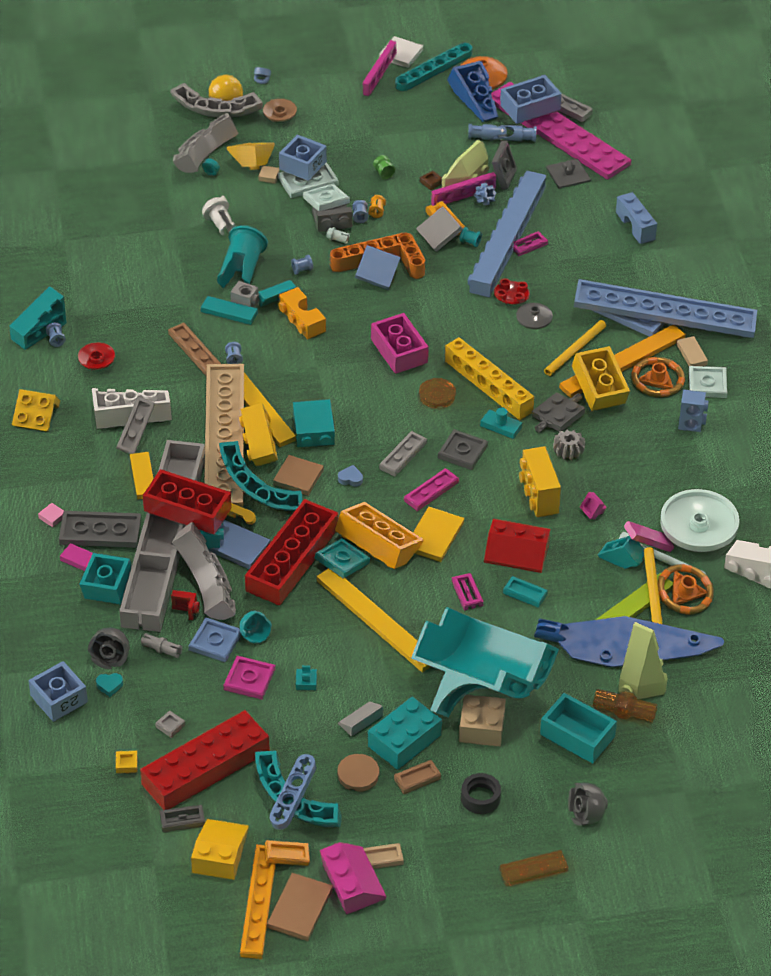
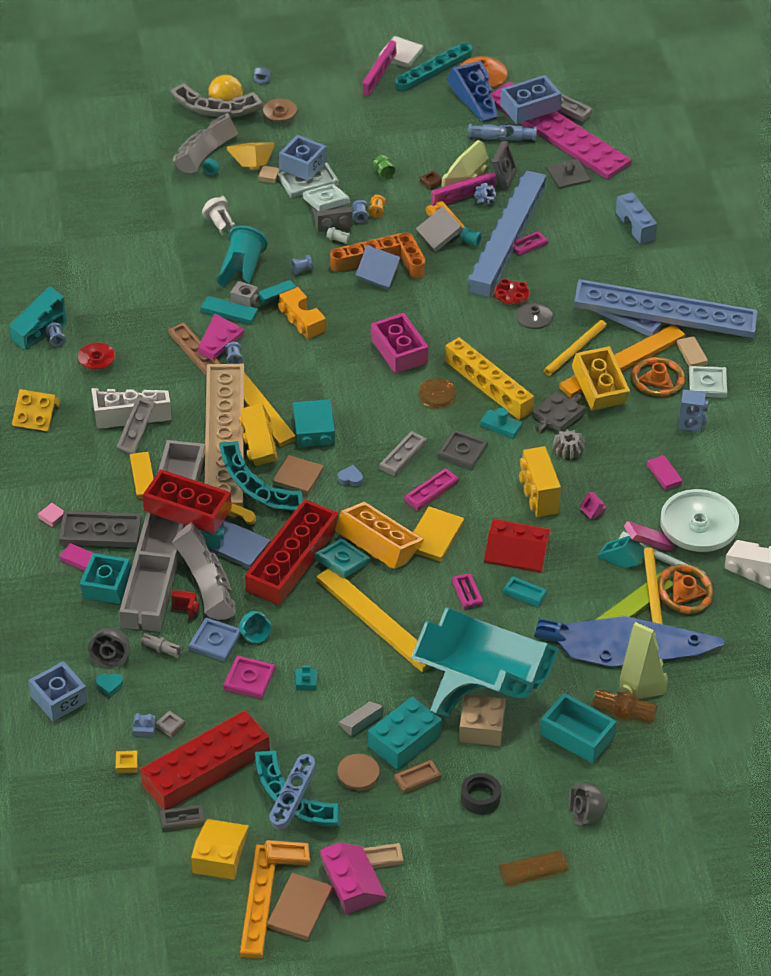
none -> medium blue tile [133,713,156,737]
none -> dark pink wing [198,314,245,360]
none -> dark pink tile [647,455,682,490]

